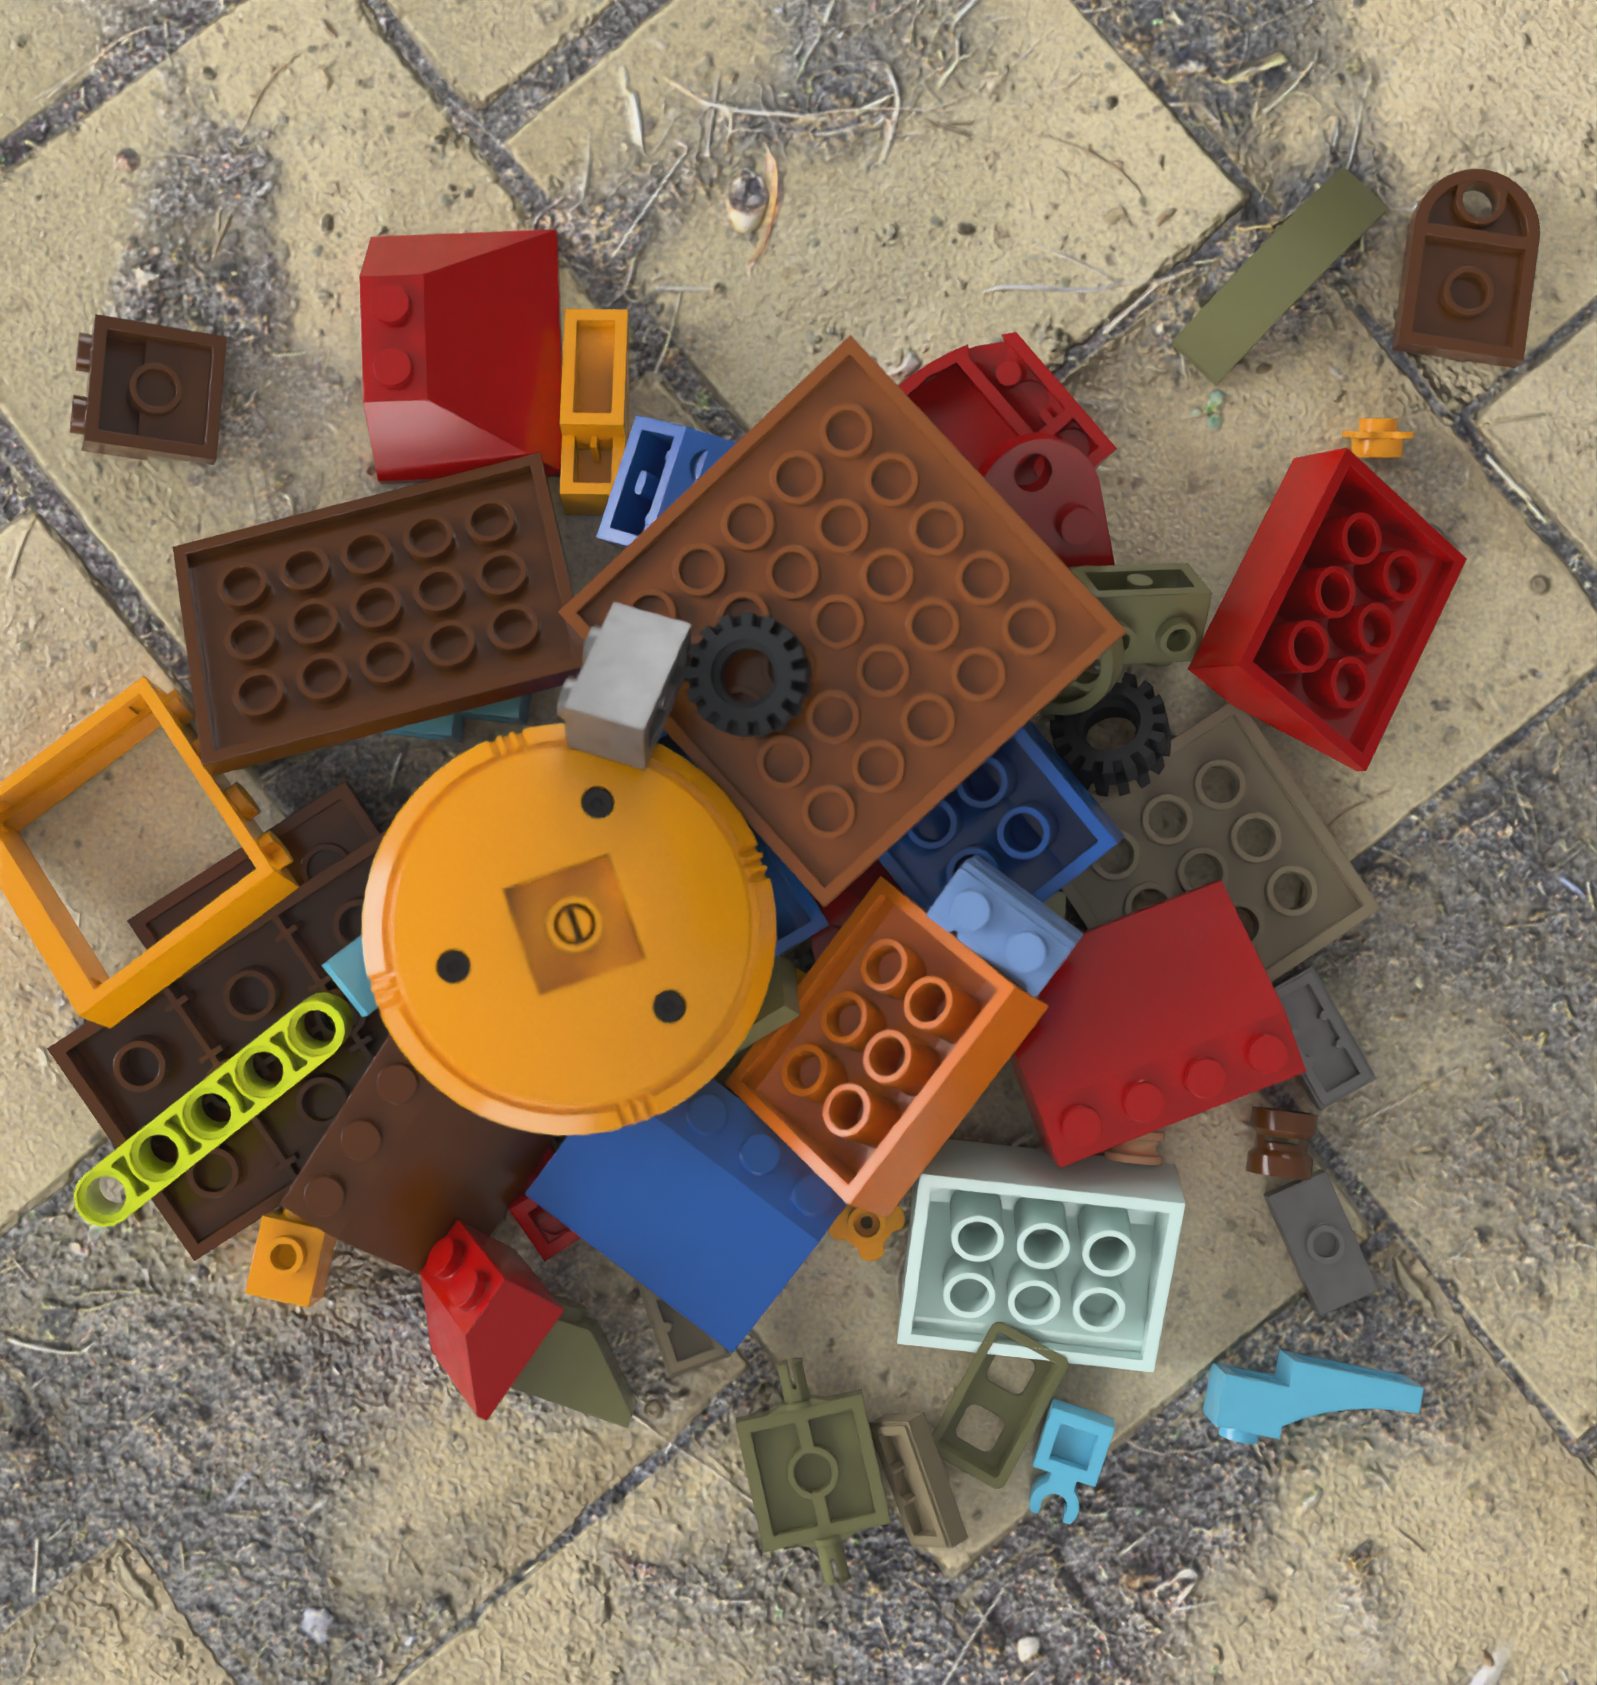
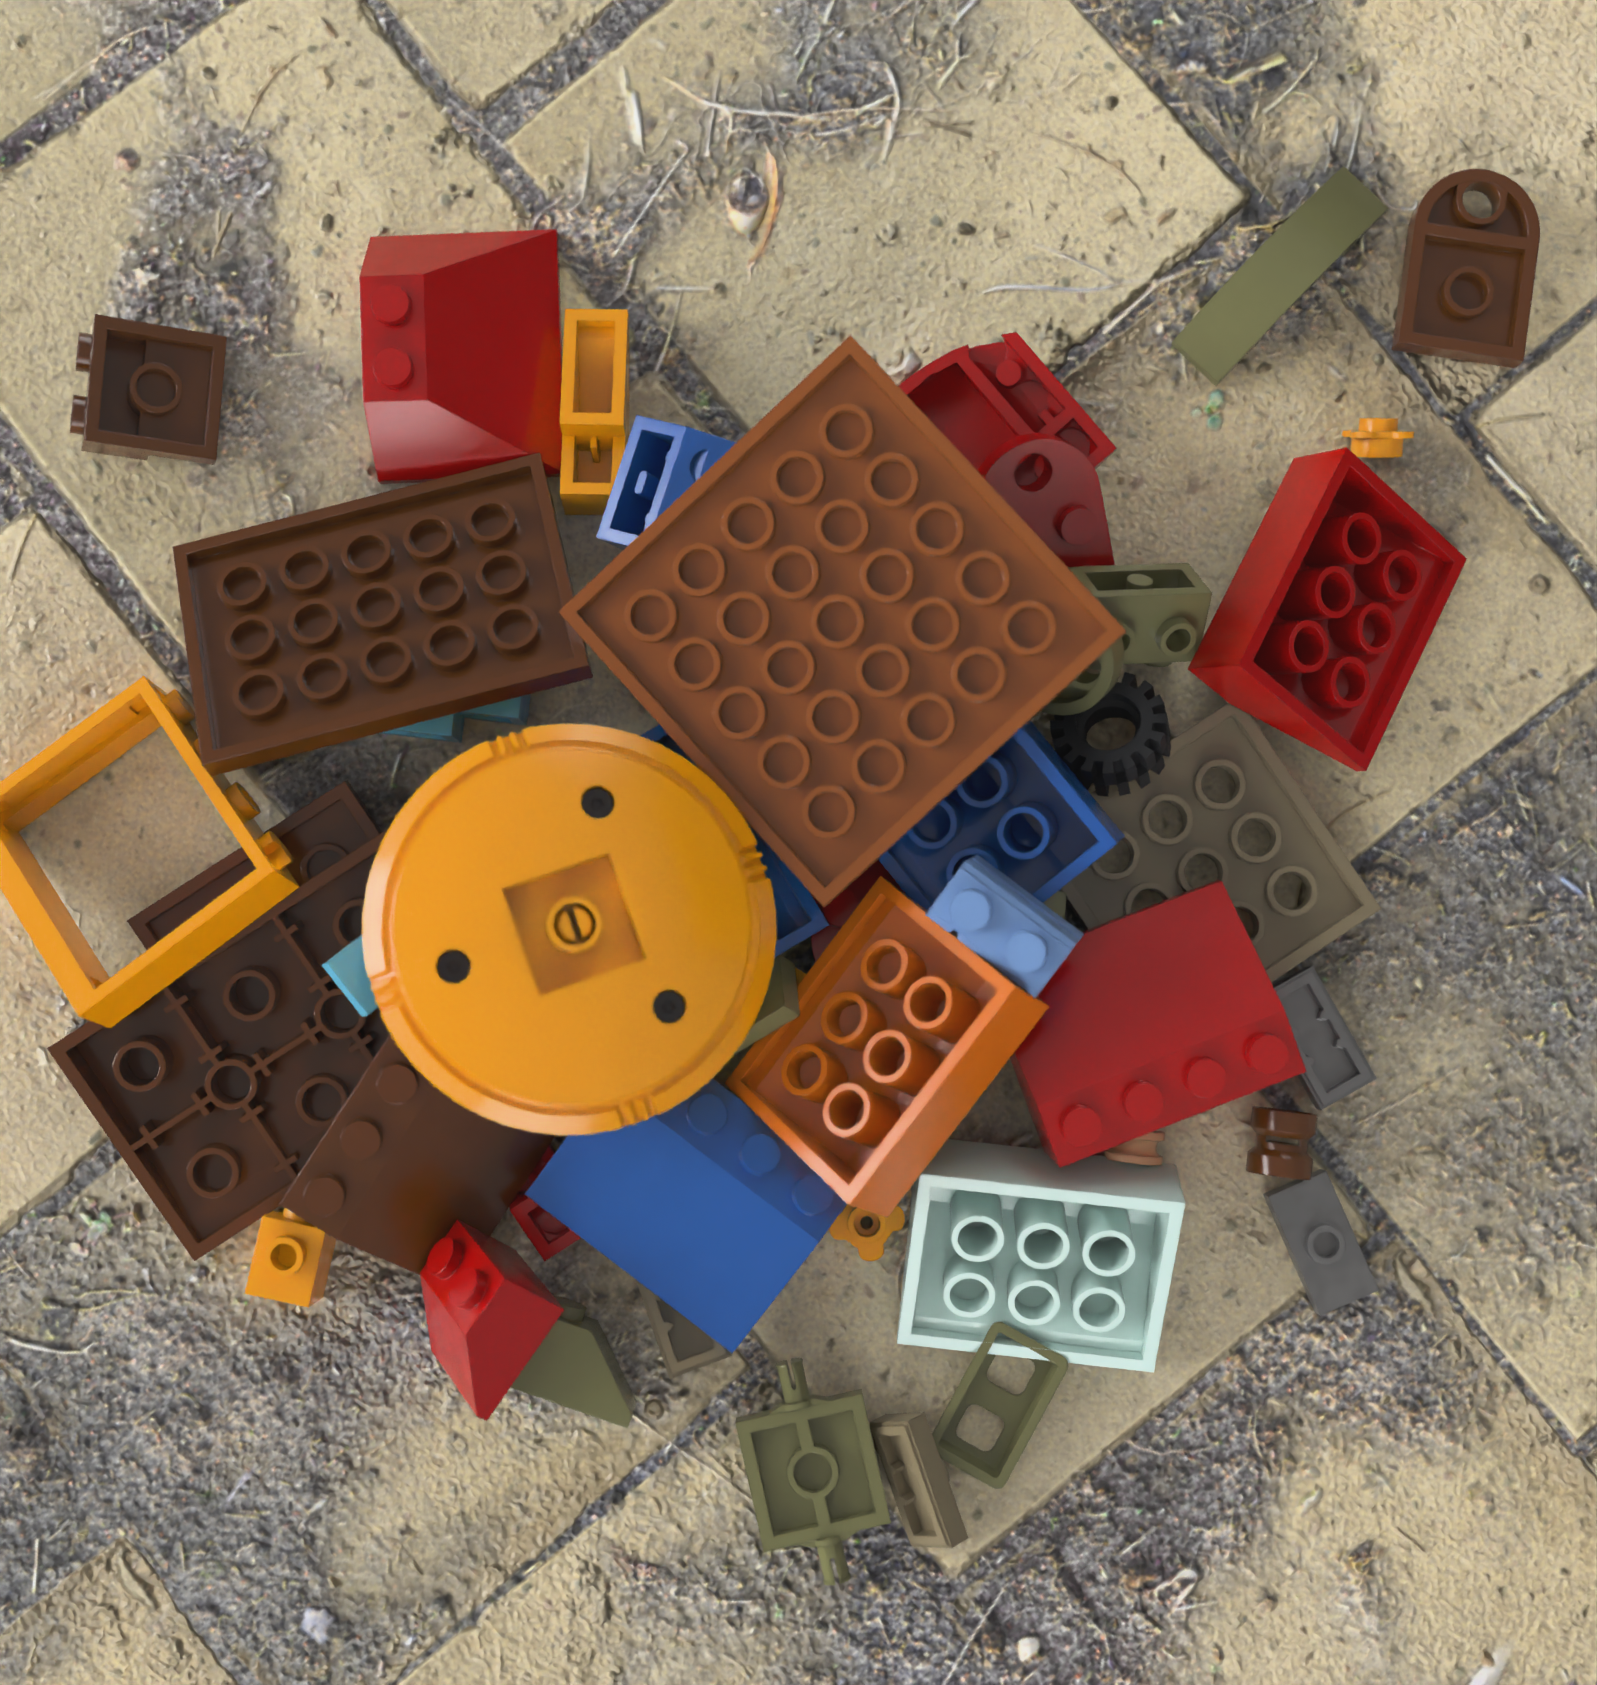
neon yellow beam [74,992,354,1227] -> none
flat silver brick [557,602,691,770] -> none
black tyre [684,612,813,738] -> none
medium azure plate [1030,1398,1115,1525] -> none
medium azure slope [1202,1349,1424,1445] -> none

